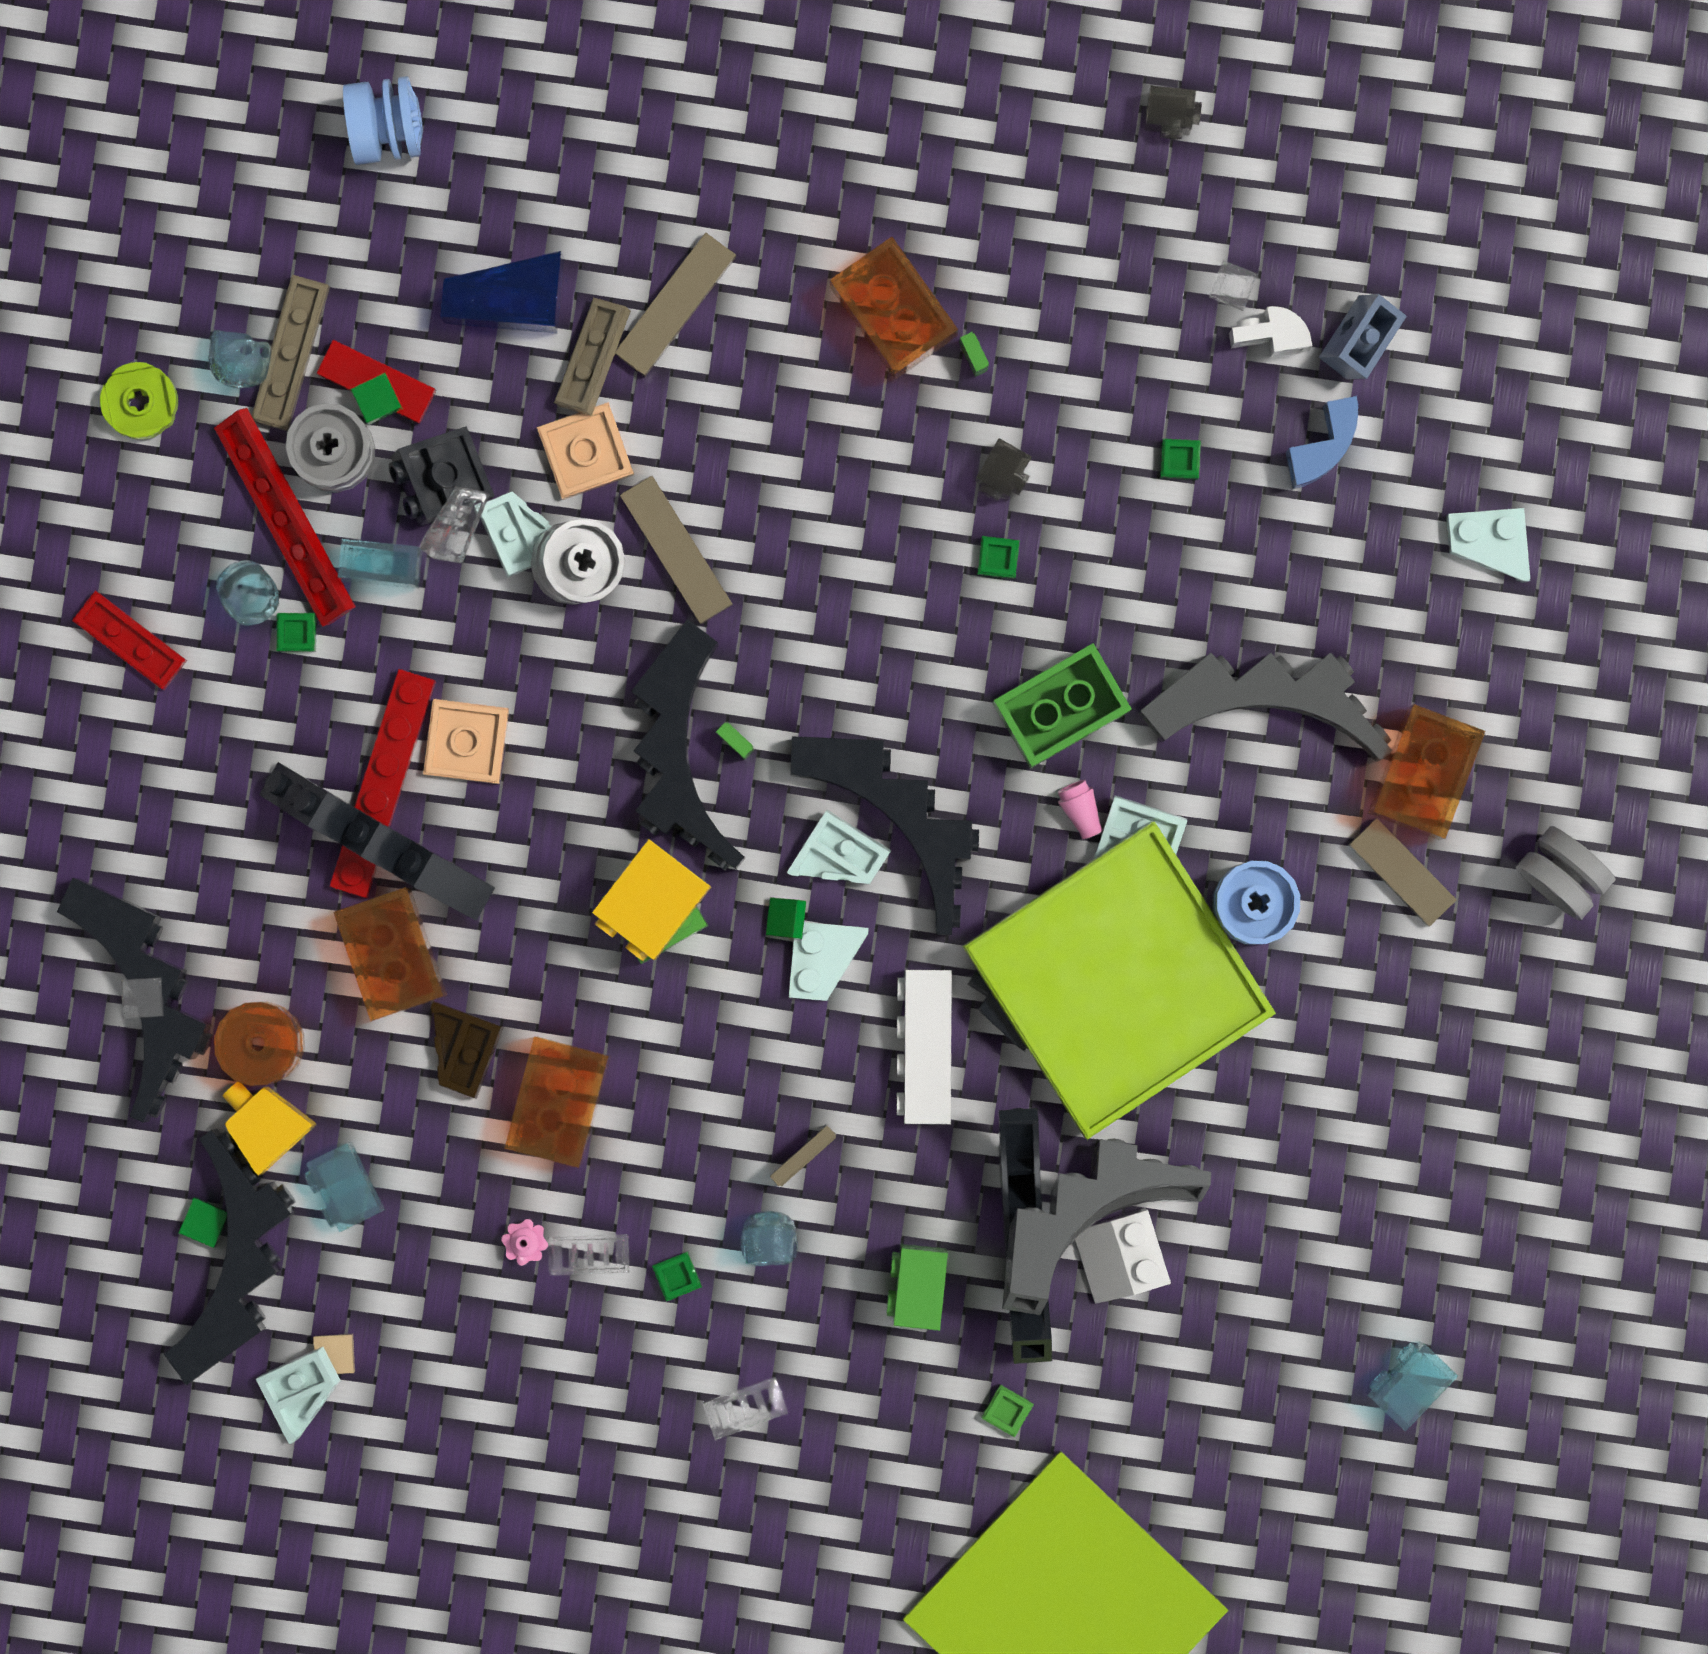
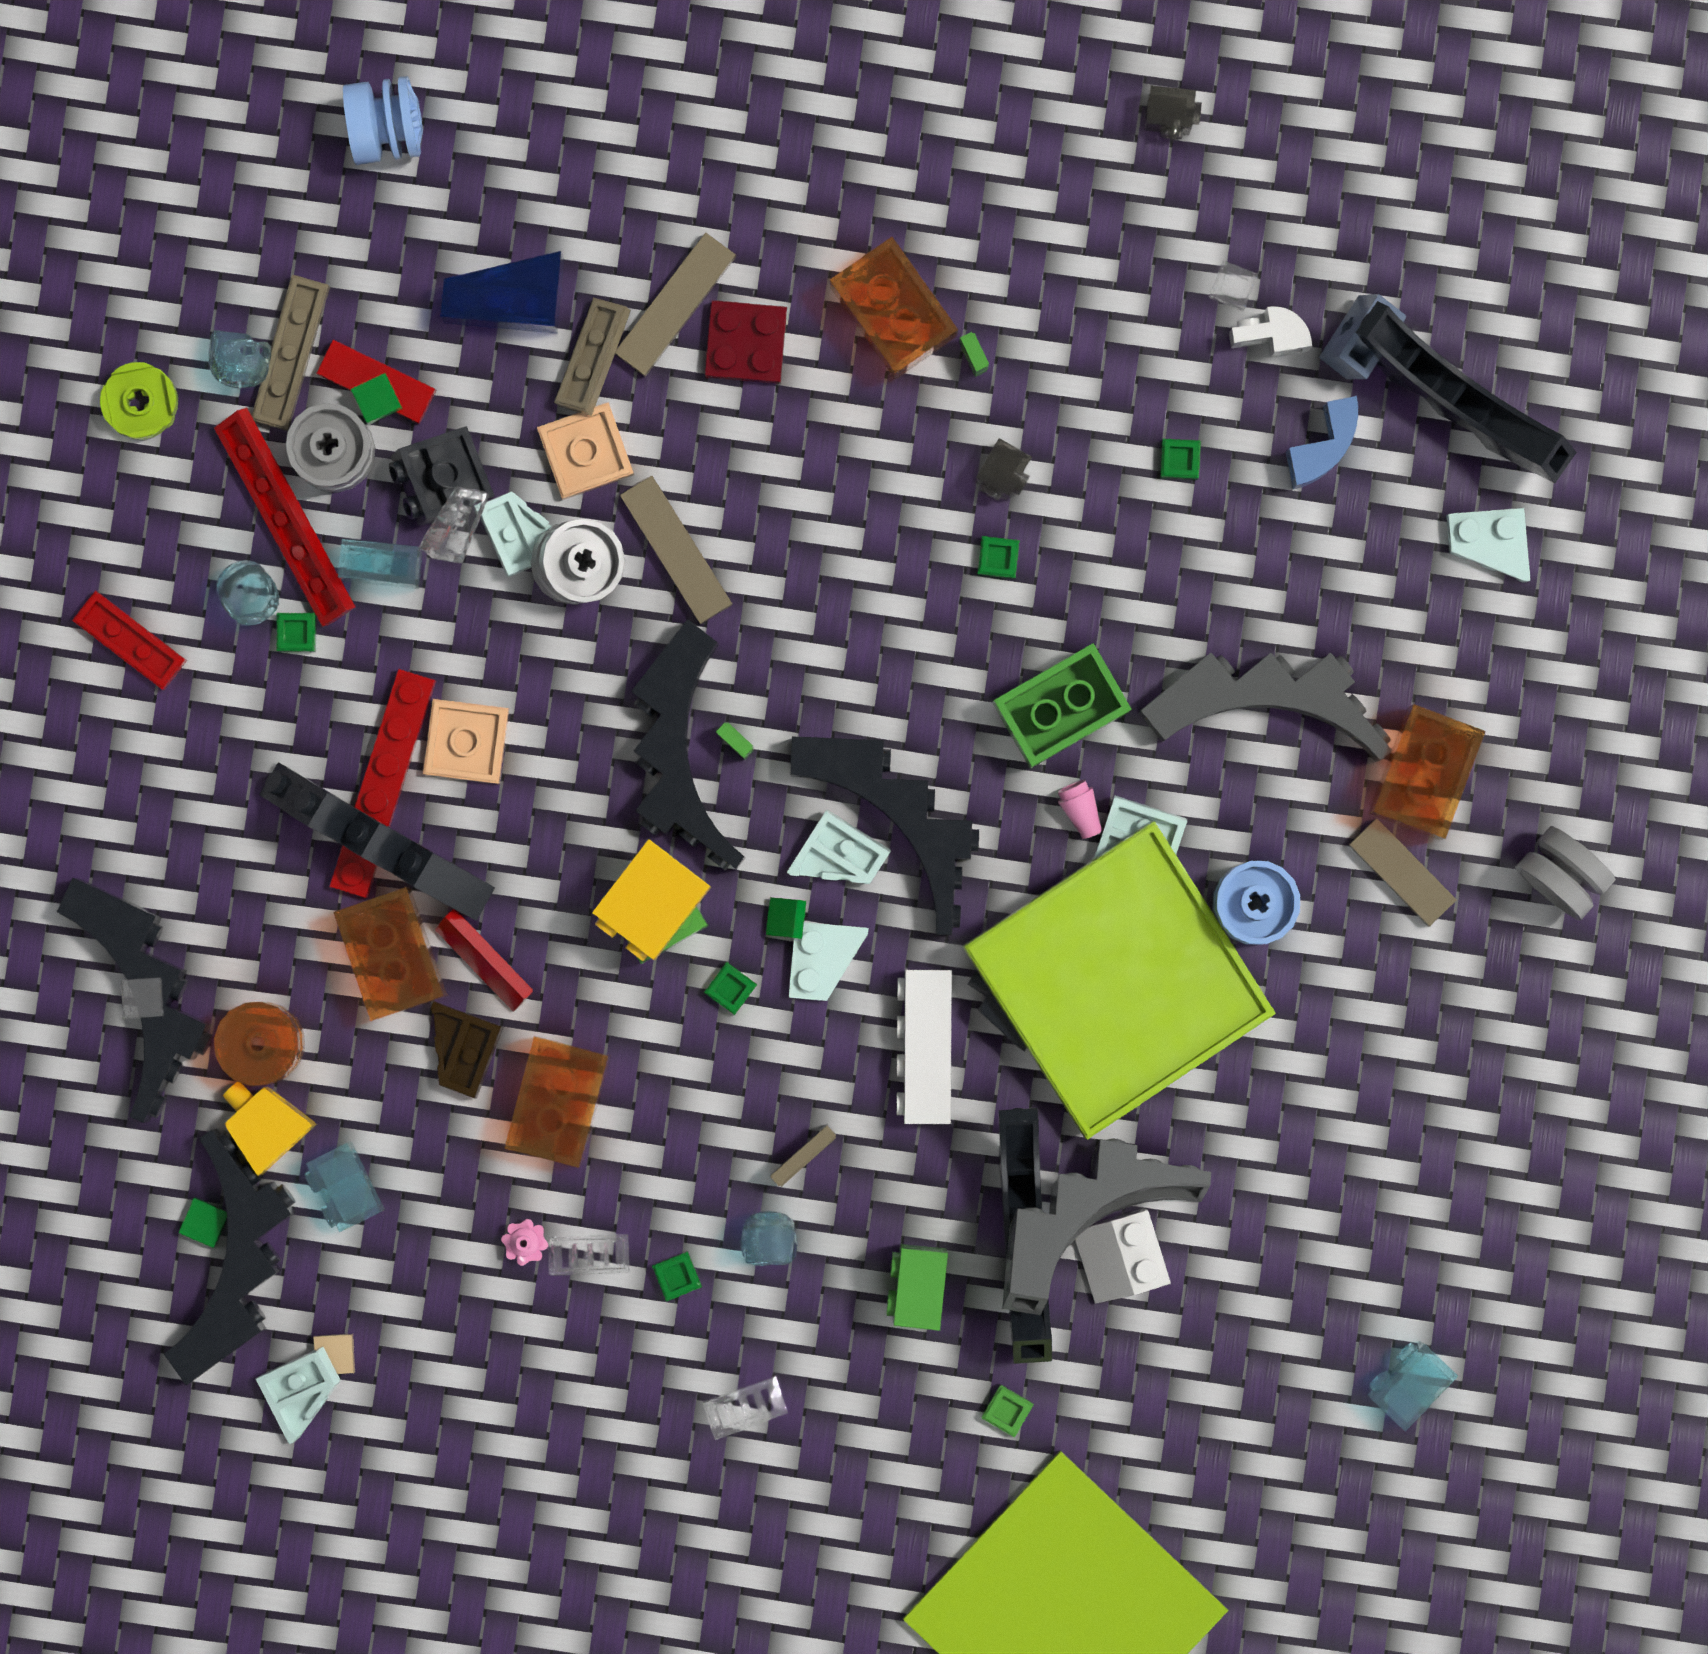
none -> red tile [435,909,533,1012]
none -> green tile [704,962,758,1015]
none -> dark red plate [705,300,787,384]
none -> black arch [1355,301,1577,483]

